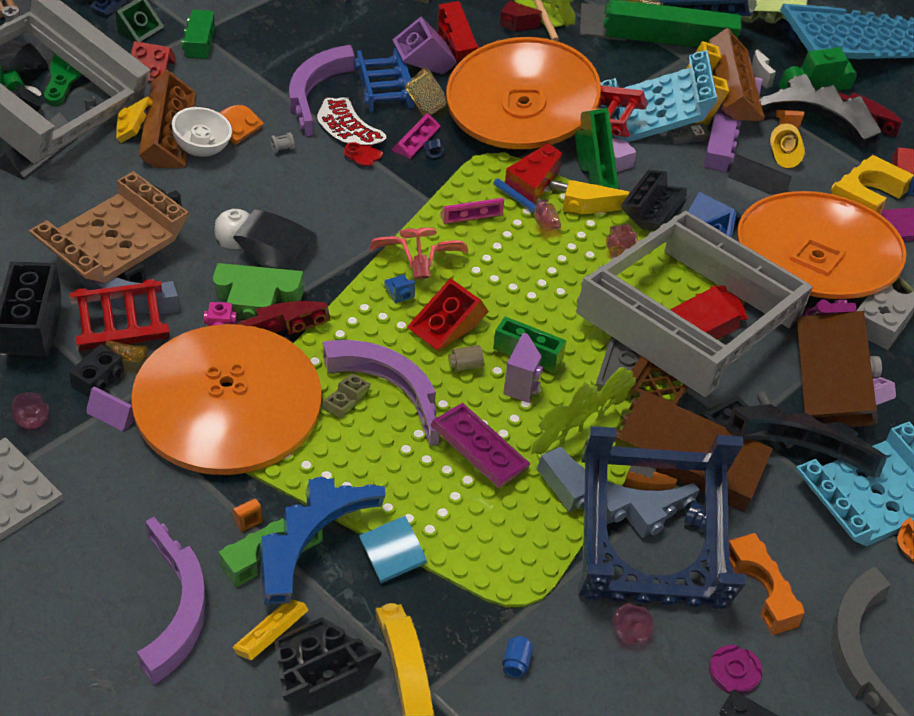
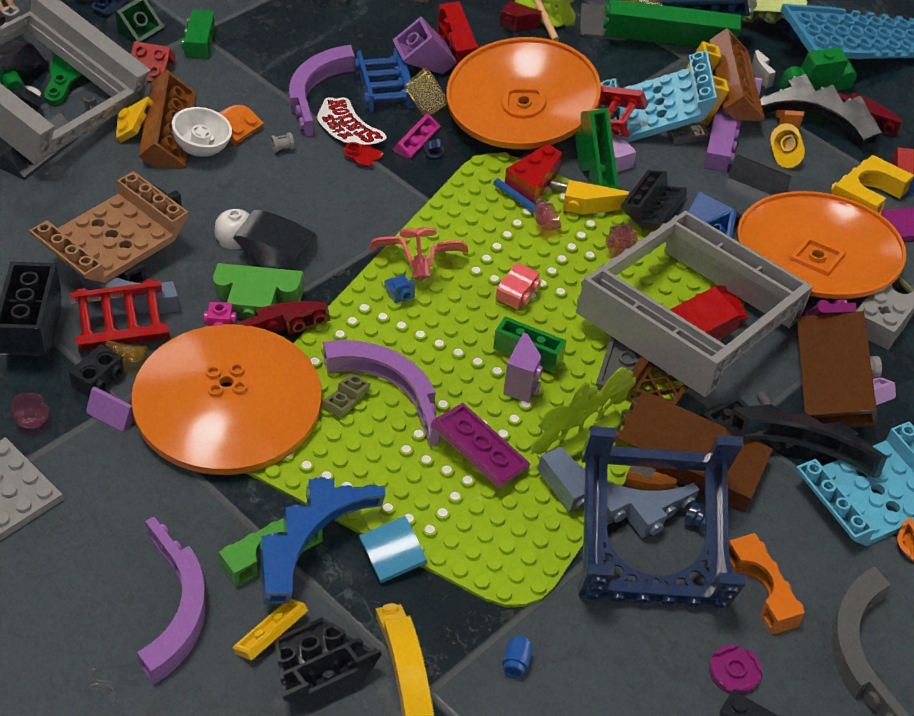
orange brick [231,499,263,533] -> none
red slope [407,278,489,352] -> none
dark pink slope [440,198,504,224] -> none
dark tan brick [448,345,484,371] -> none
clear pink hair [613,603,654,645] -> none
none -> coral brick [496,262,541,310]

